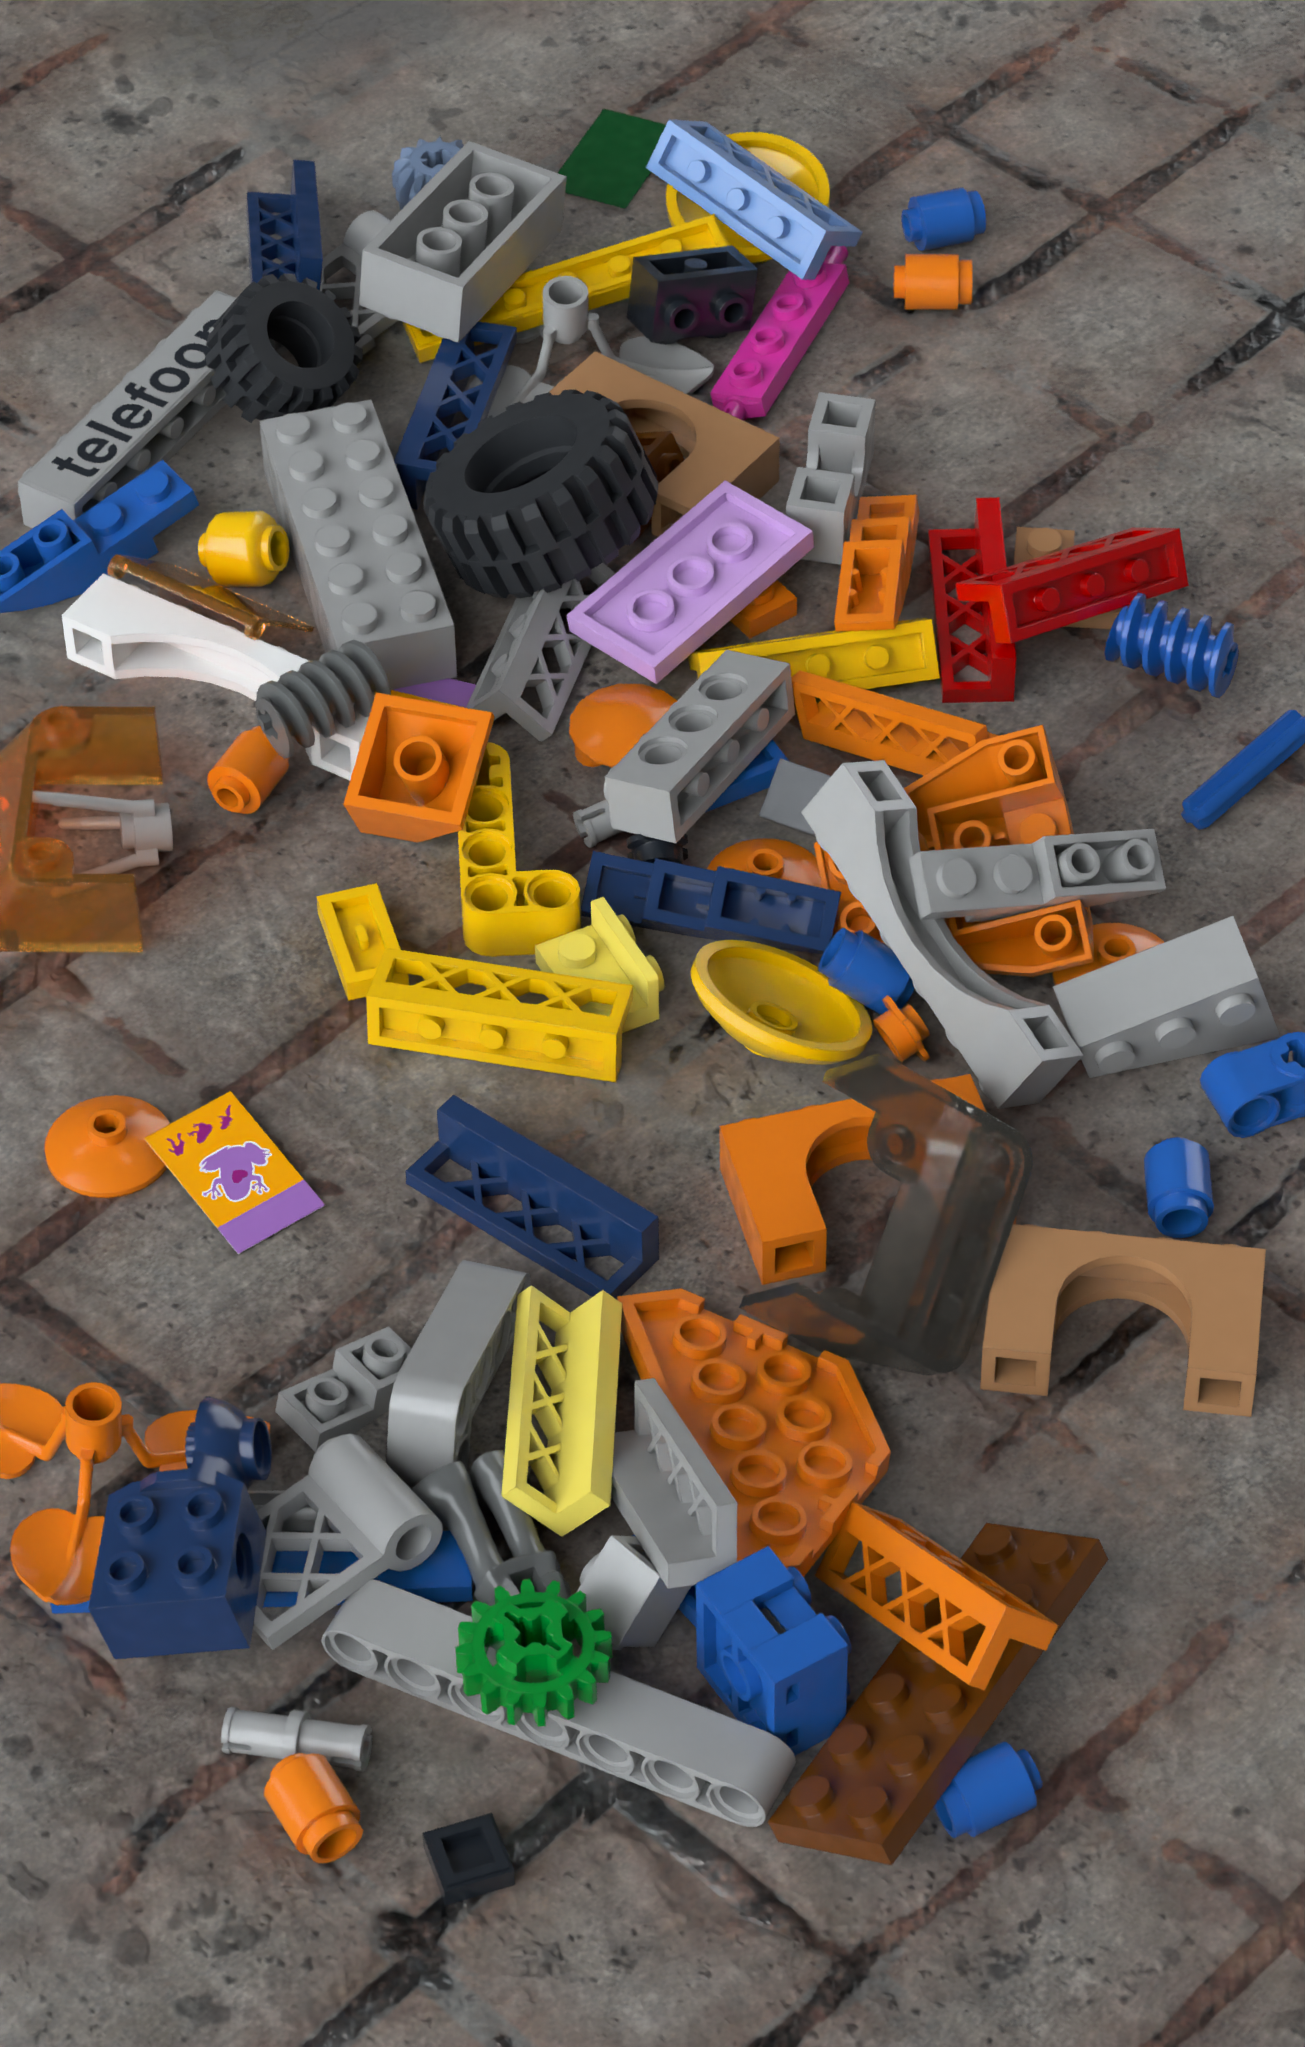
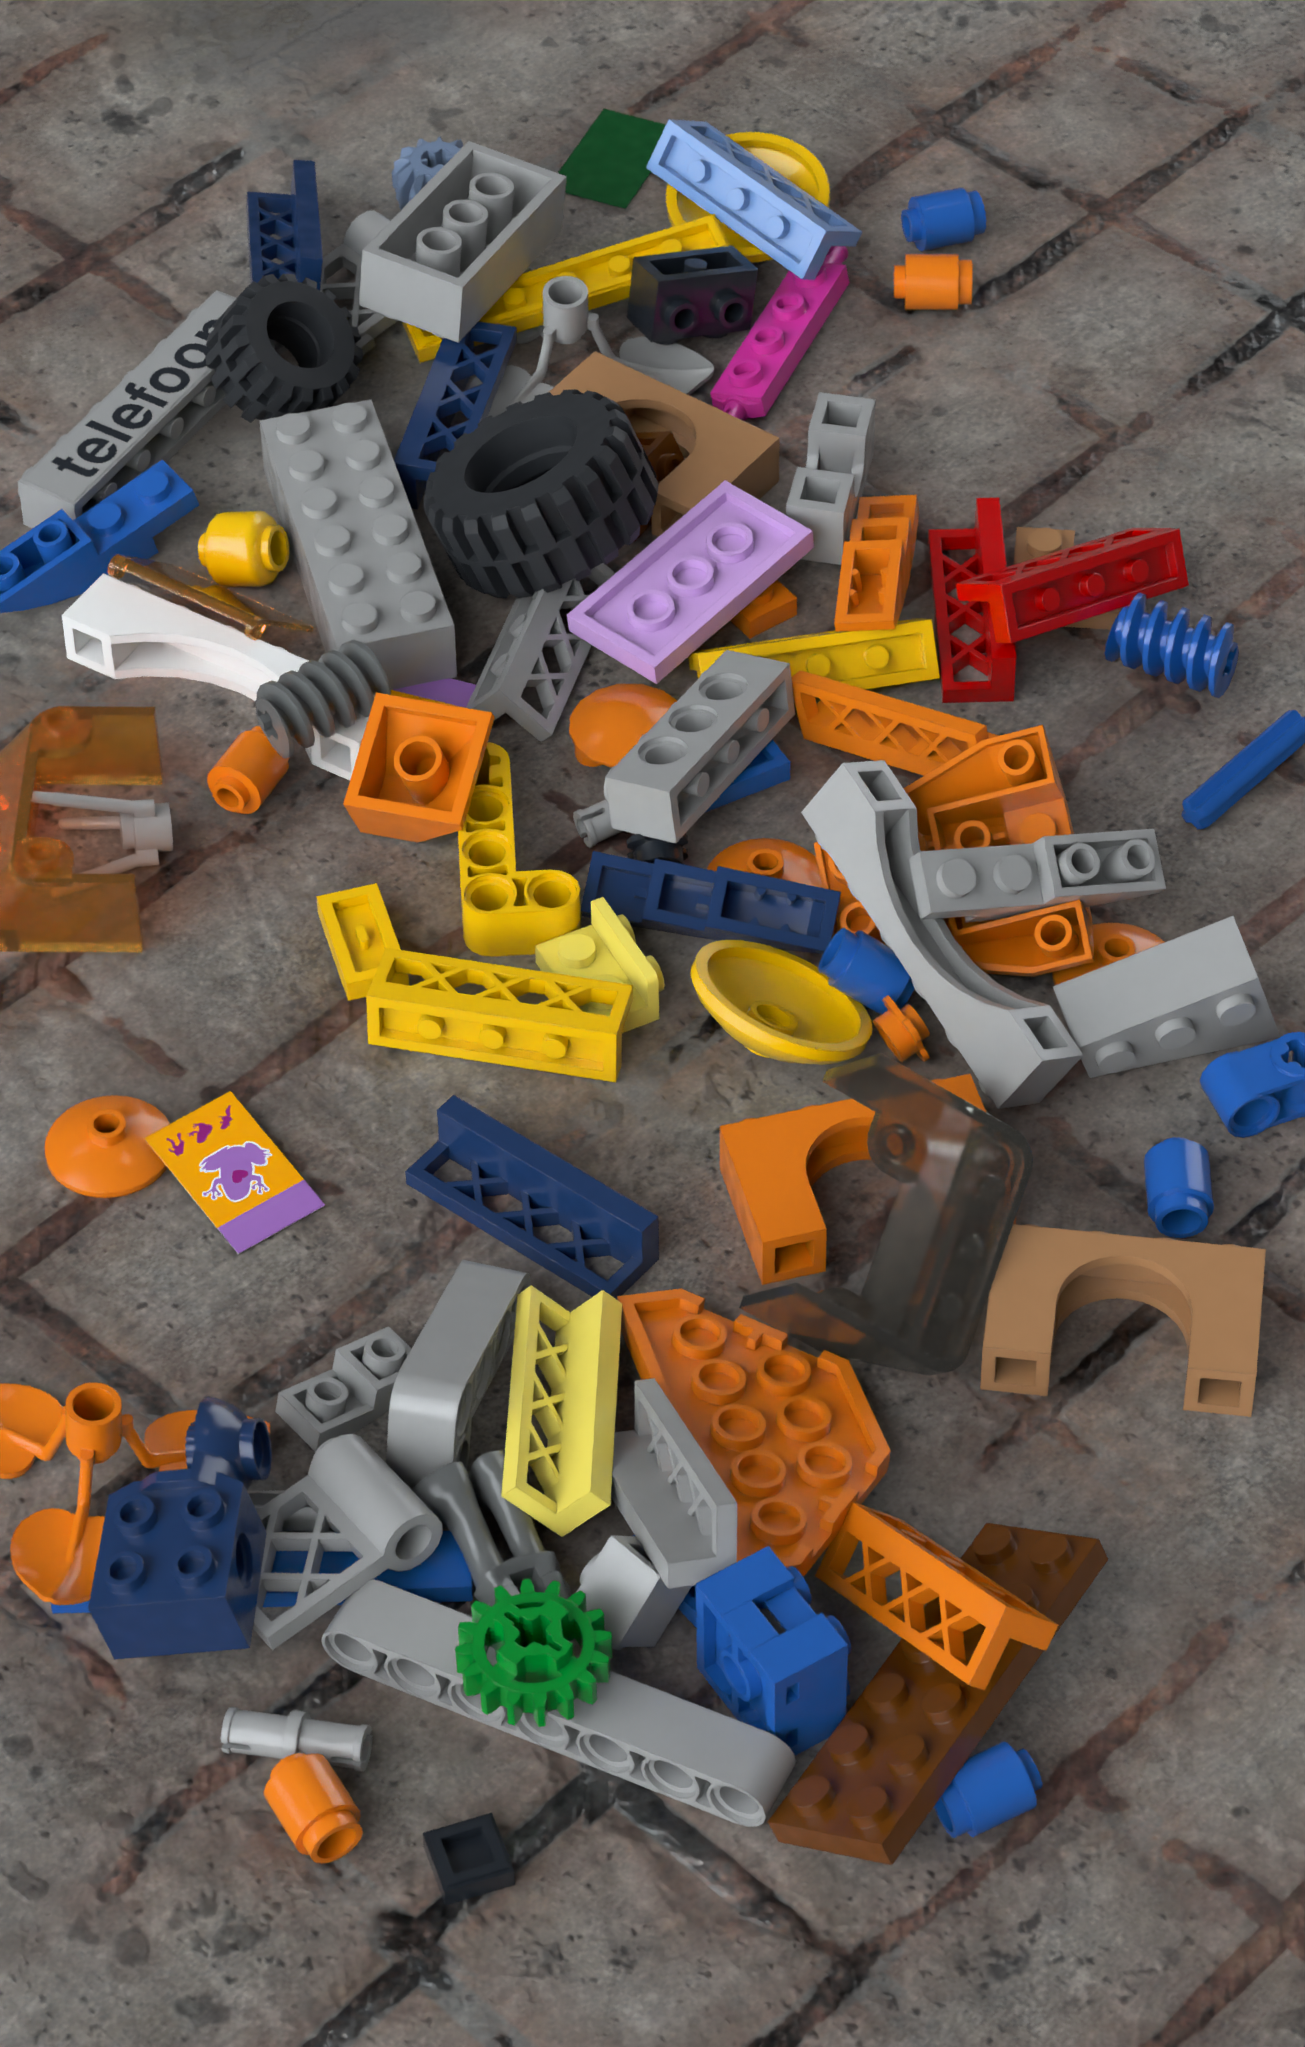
tile [759,758,831,837] -> none

